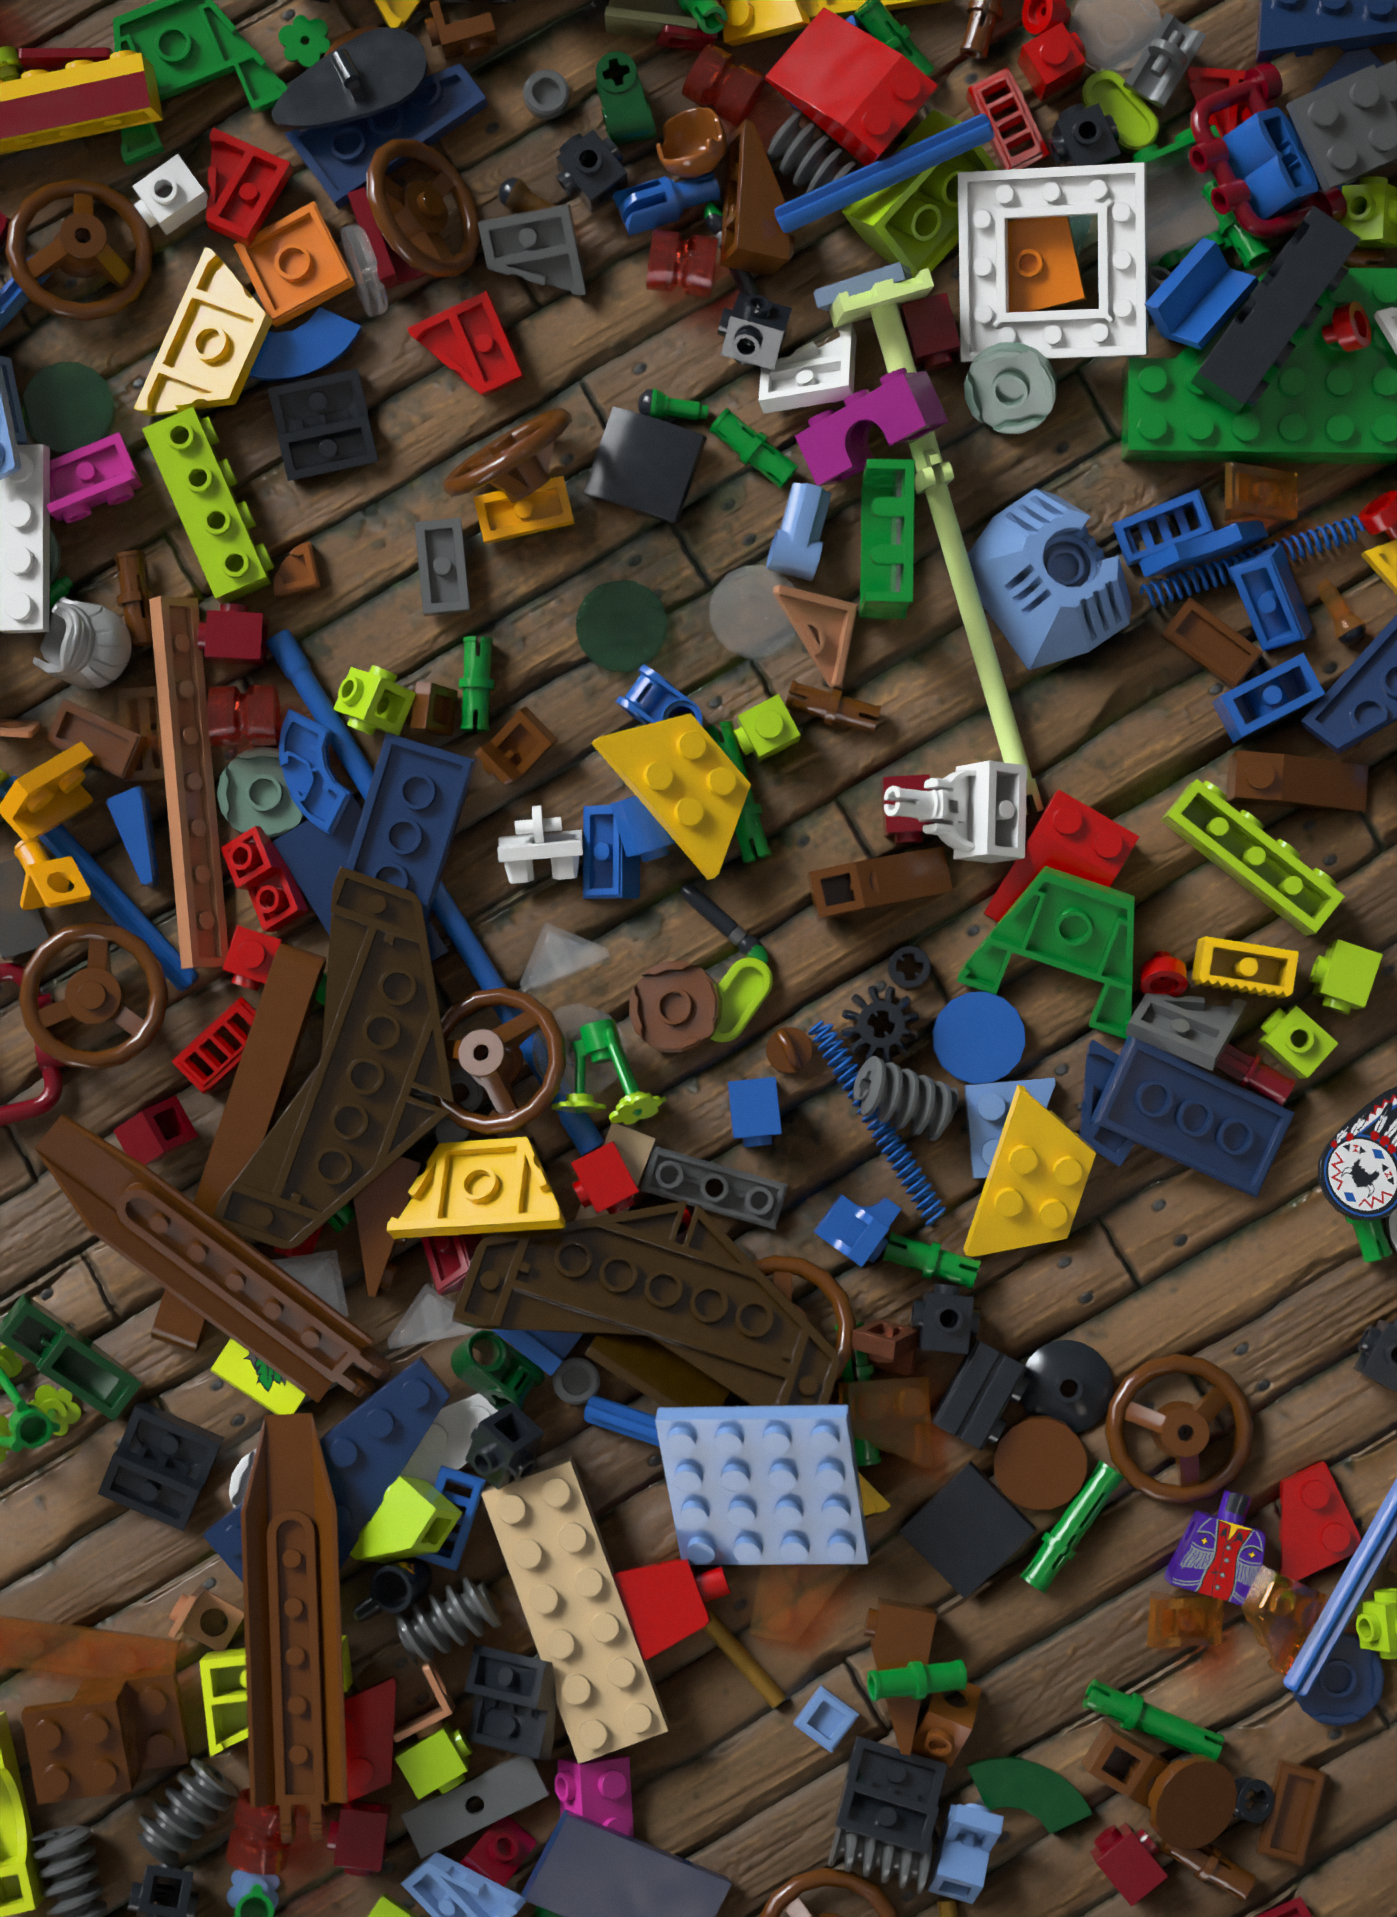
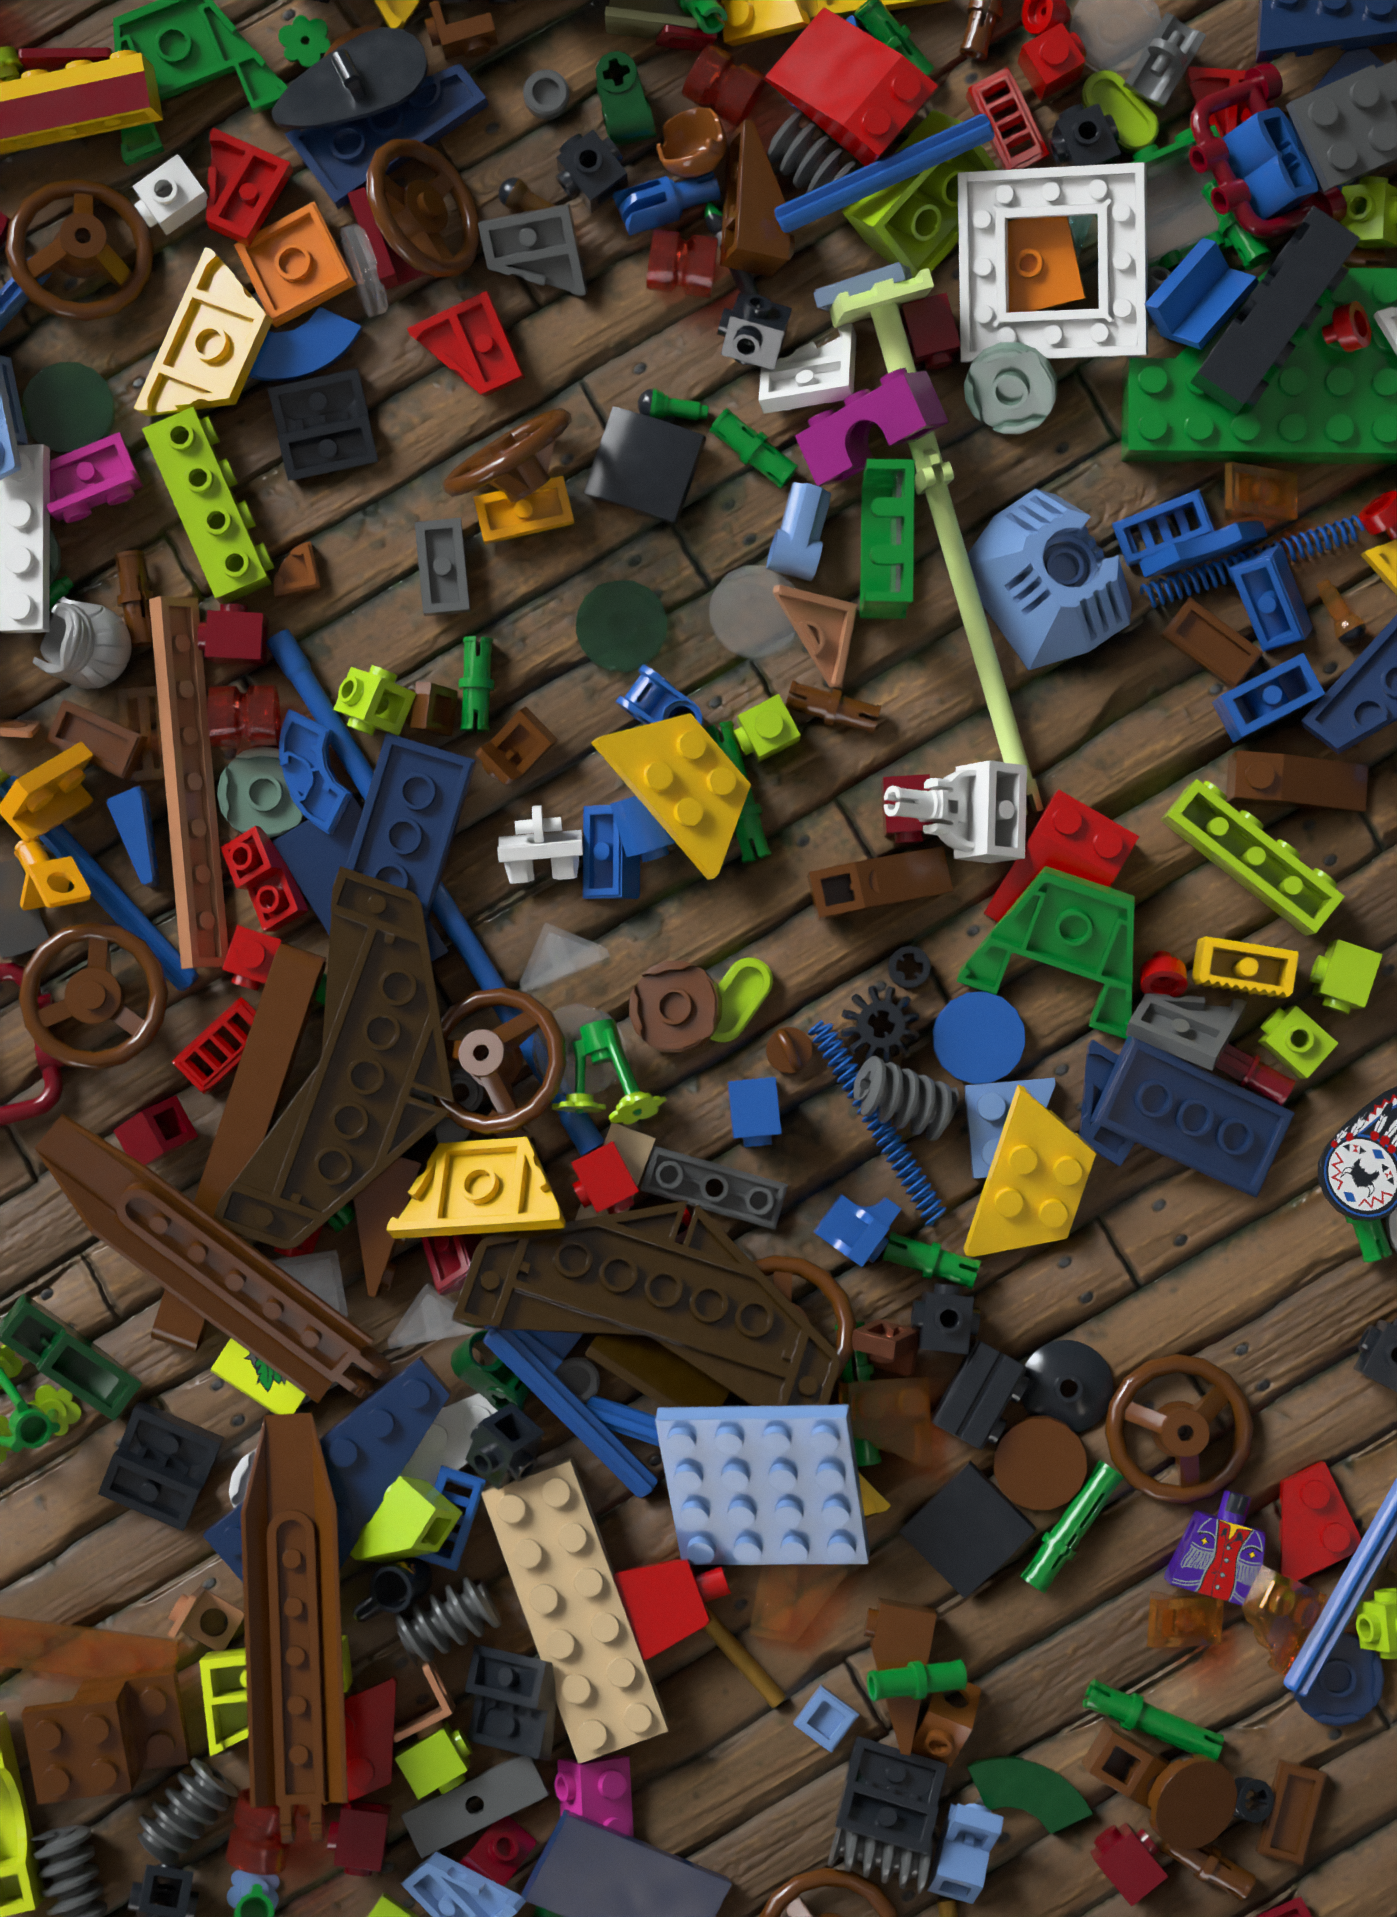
black piece [681,884,768,964] -> none
none -> blue axle [483,1329,658,1498]

